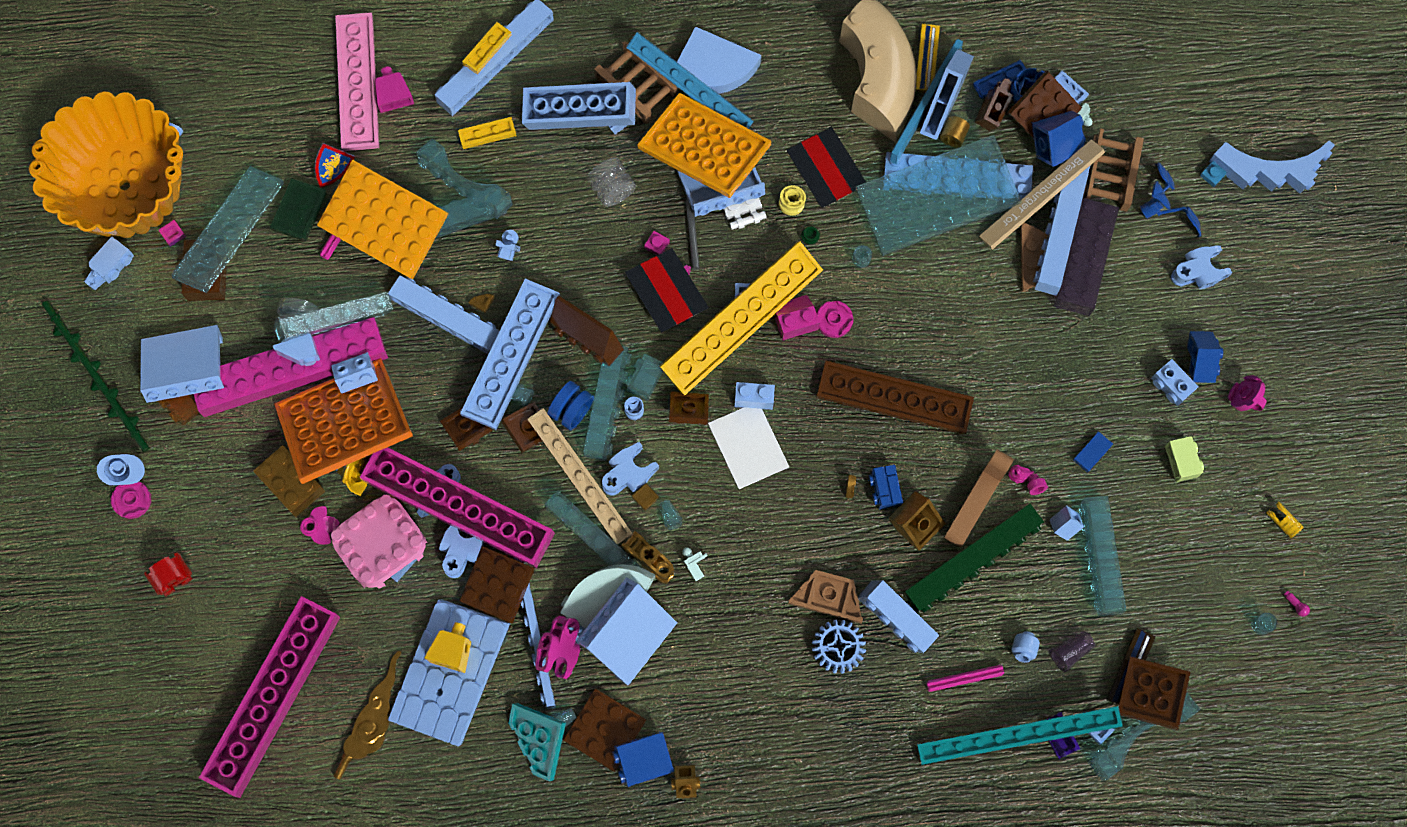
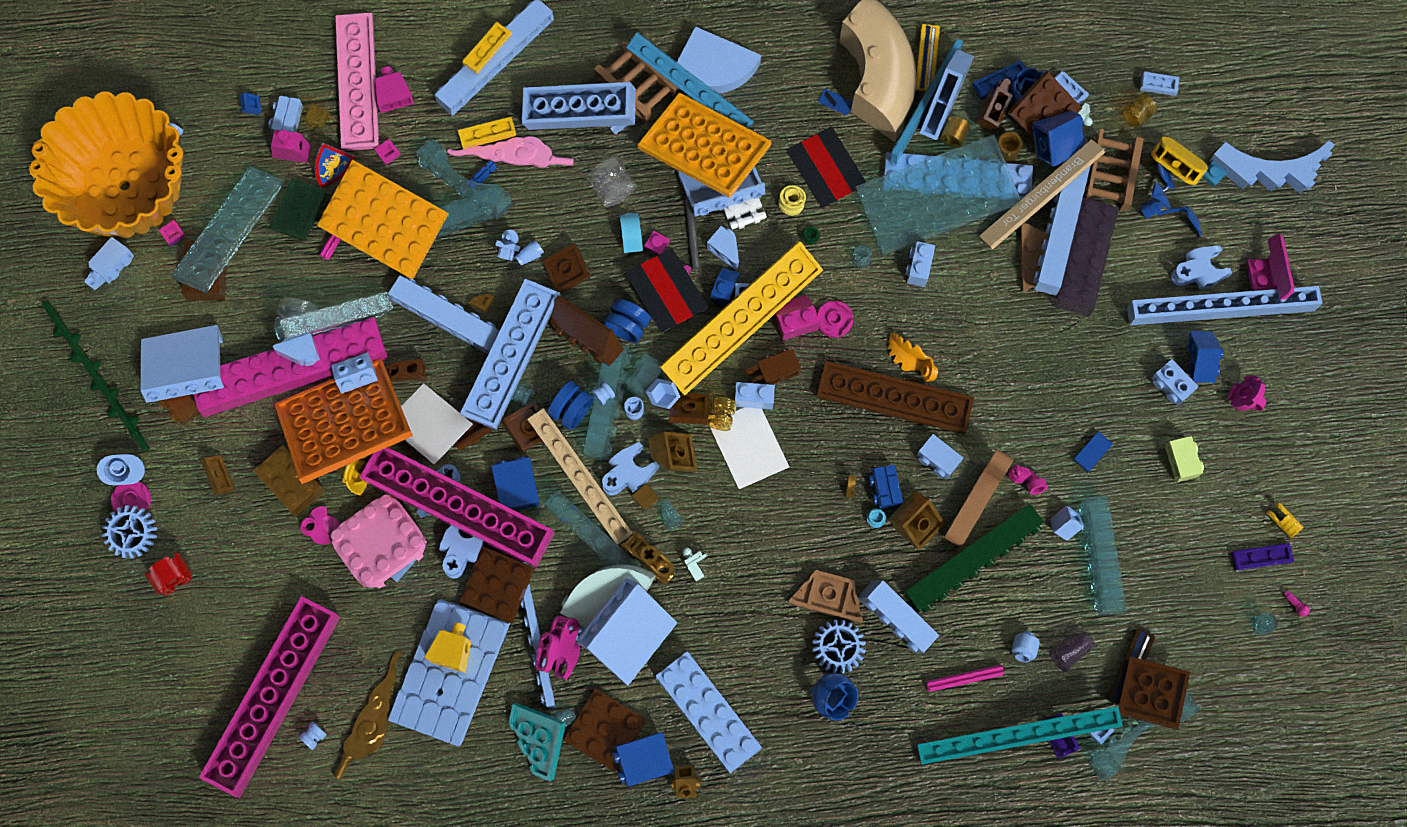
none -> light blue gear [102,505,157,558]
none -> pearl gold plate [201,455,235,495]
none -> blue plate [239,92,261,115]
none -> light blue brick [268,96,303,135]
none -> dark pink torso [271,130,311,163]
none -> light blue wheel [298,721,327,750]
none -> clear yellow panel [304,104,332,130]
none -> dark pink plate [374,139,401,165]
none -> reddish brown leg [389,359,426,382]
none -> white sticker [401,383,473,464]
none -> bright pink piece [447,136,574,168]
none -> blue axle [466,160,497,191]
none -> blue brick [492,456,541,511]
none -> light blue cone [515,240,544,265]
none -> reddish brown hinge [543,243,591,294]
none -> light blue wheel [591,381,615,406]
none -> blue wheel [602,298,651,343]
none -> medium azure brick [620,213,643,253]
none -> light blue panel [646,378,680,409]
none -> pearl gold slope [648,432,697,472]
none -> light blue brick [656,651,762,775]
none -> light blue slope [707,226,739,270]
none -> clear yellow wheel [708,397,737,431]
none -> blue slope [711,267,741,307]
none -> reddish brown hinge [744,349,802,385]
none -> blue piece [809,673,858,720]
none -> blue sticker [818,89,853,115]
none -> medium azure plate [866,508,886,528]
none -> light orange plant [888,333,938,382]
none -> light blue brick [905,241,935,287]
none -> light blue brick [917,434,963,480]
none -> pearl gold piece [995,131,1022,163]
none -> clear yellow wheel [1122,94,1157,128]
none -> light blue brick [1127,286,1322,325]
none -> light blue plate [1140,71,1179,96]
none -> yellow brick [1151,136,1208,185]
none -> dark purple tile [1231,543,1294,571]
none -> dark pink plate [1246,234,1294,300]

